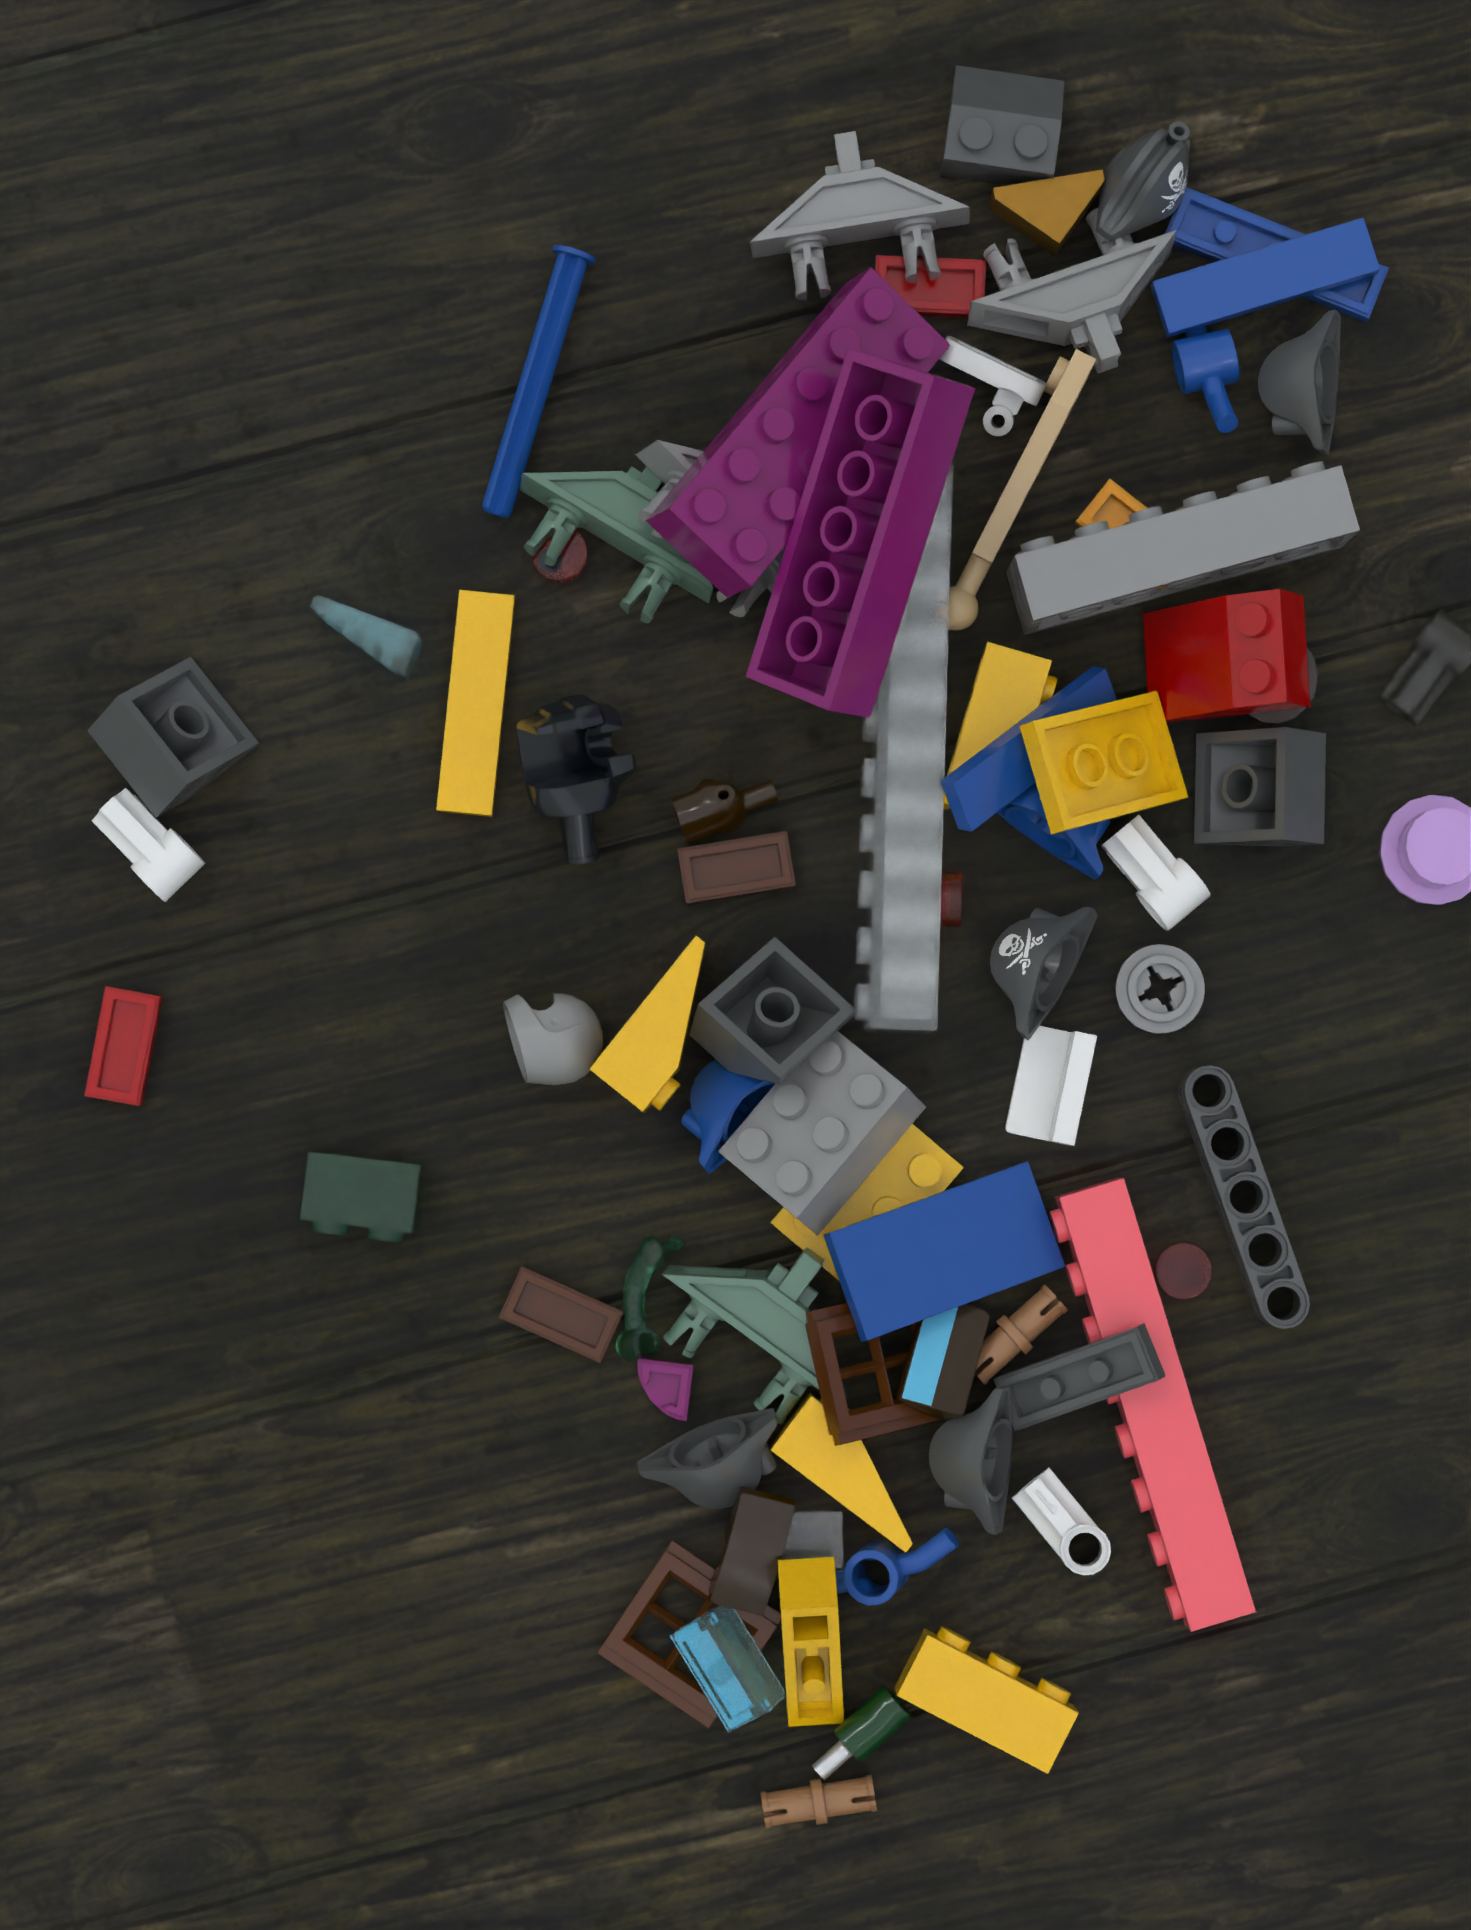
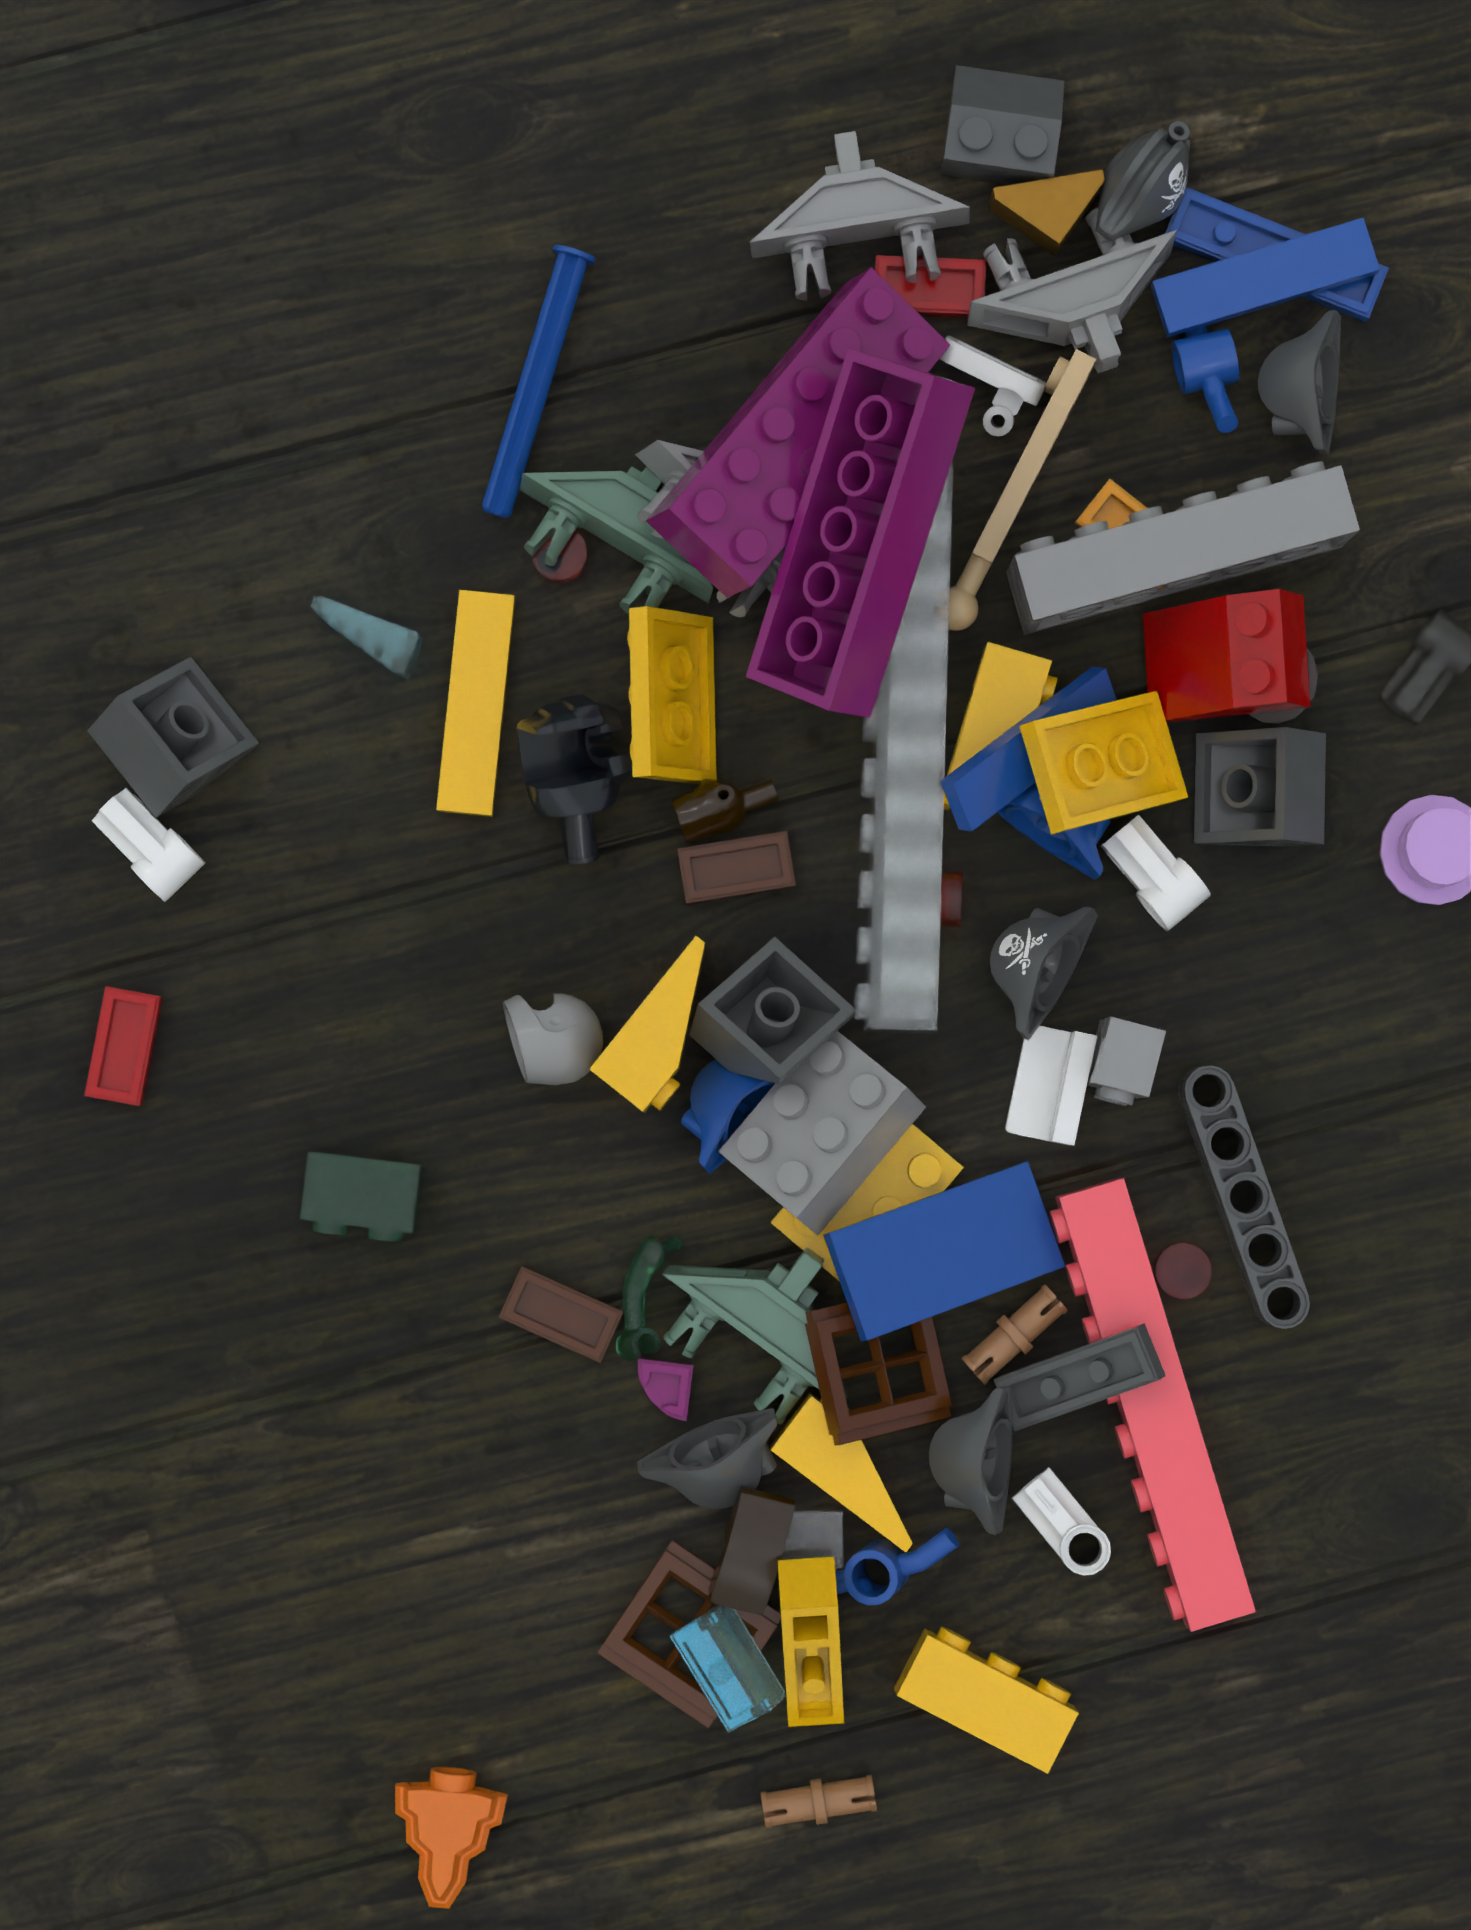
dark green piece [812,1685,912,1780] -> none
dark brown slope [895,1304,990,1420] -> none
light grey gear [1115,944,1205,1034] -> none
none -> orange rock [395,1767,508,1909]
none -> yellow plate [627,606,717,784]
none -> light grey brick [1087,1017,1166,1106]

